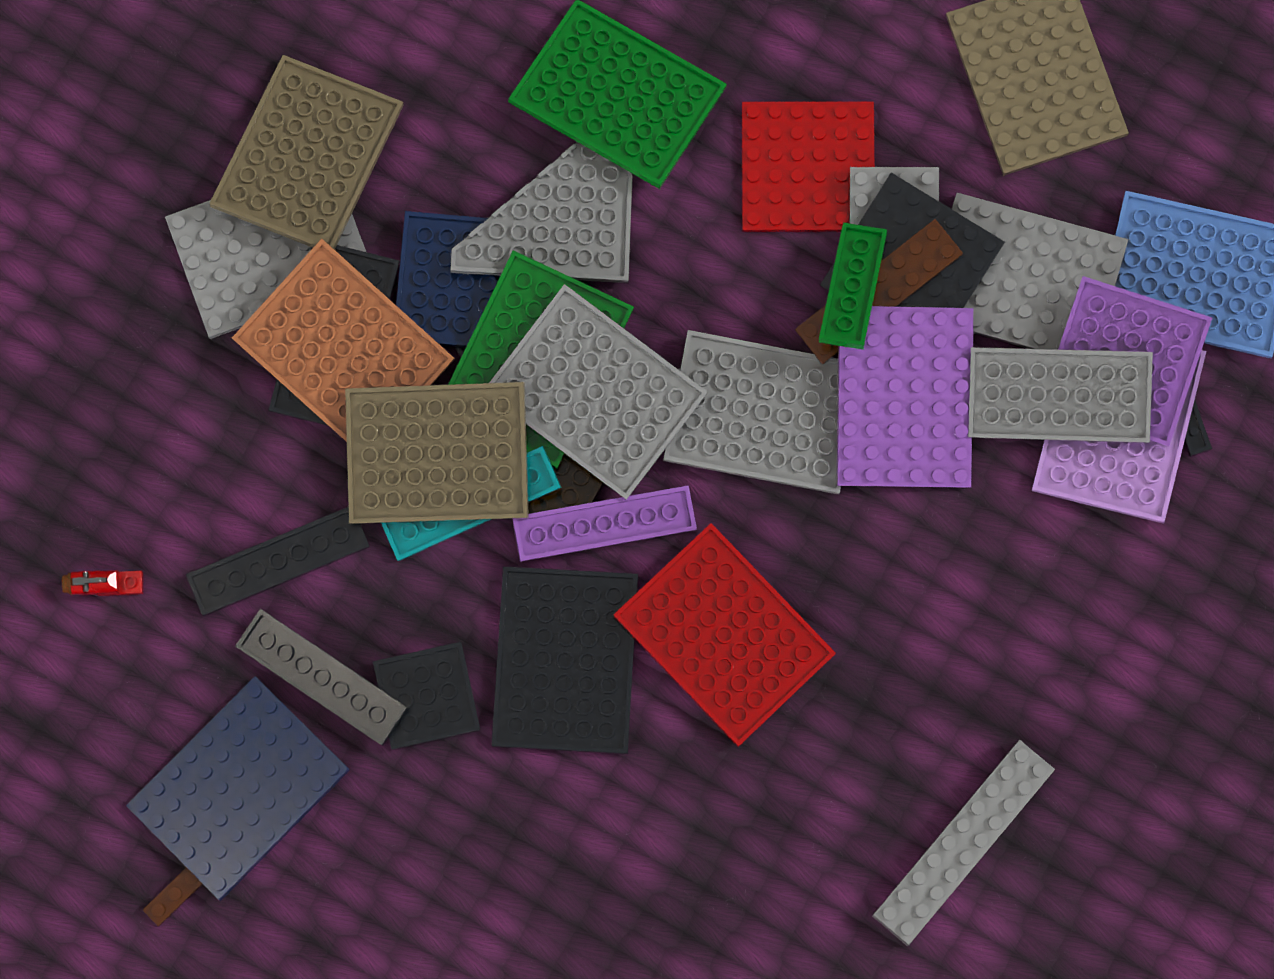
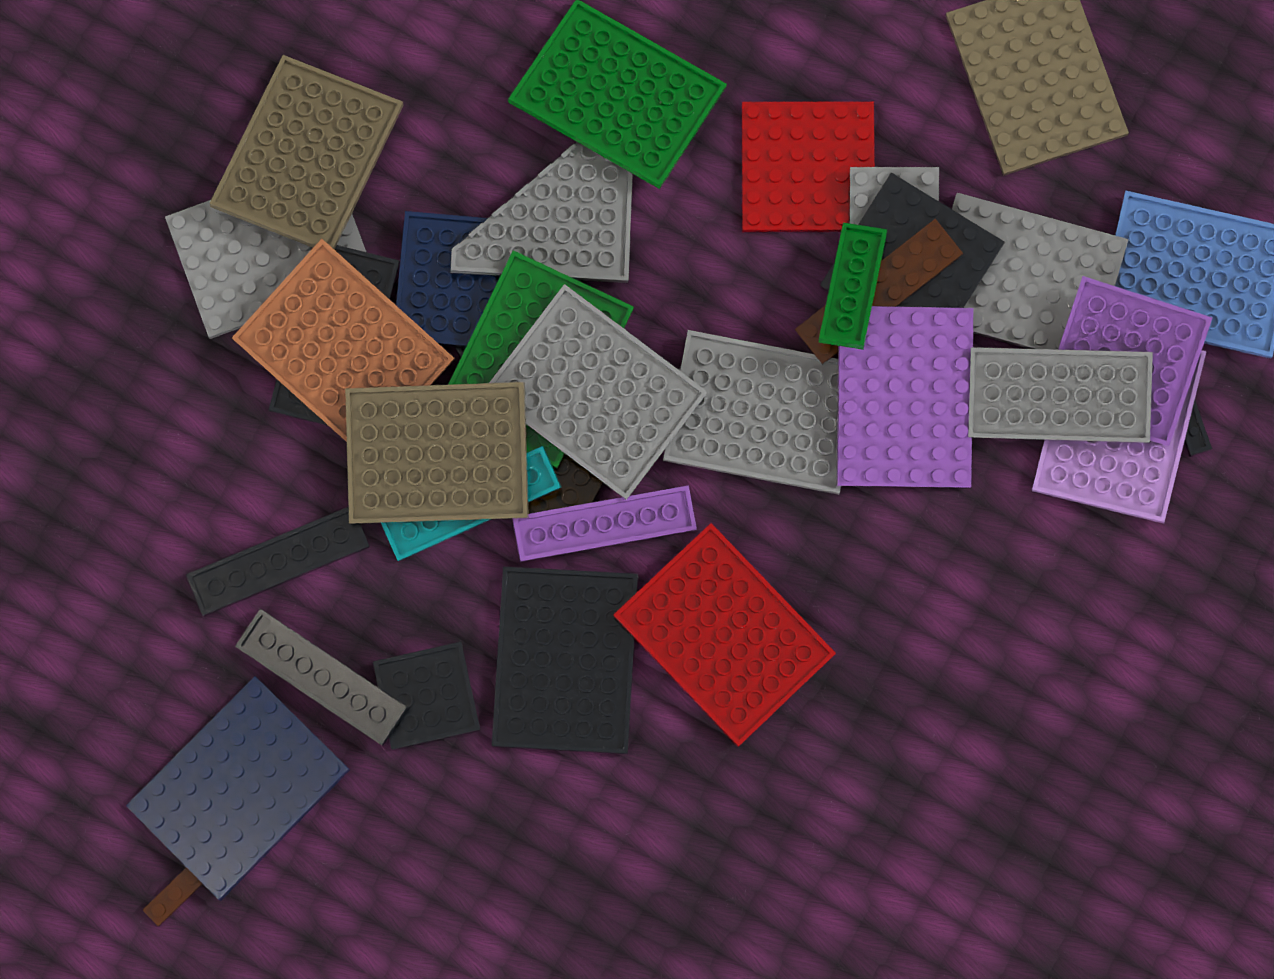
red plate [62,570,143,596] -> none
light grey brick [872,740,1055,946] -> none

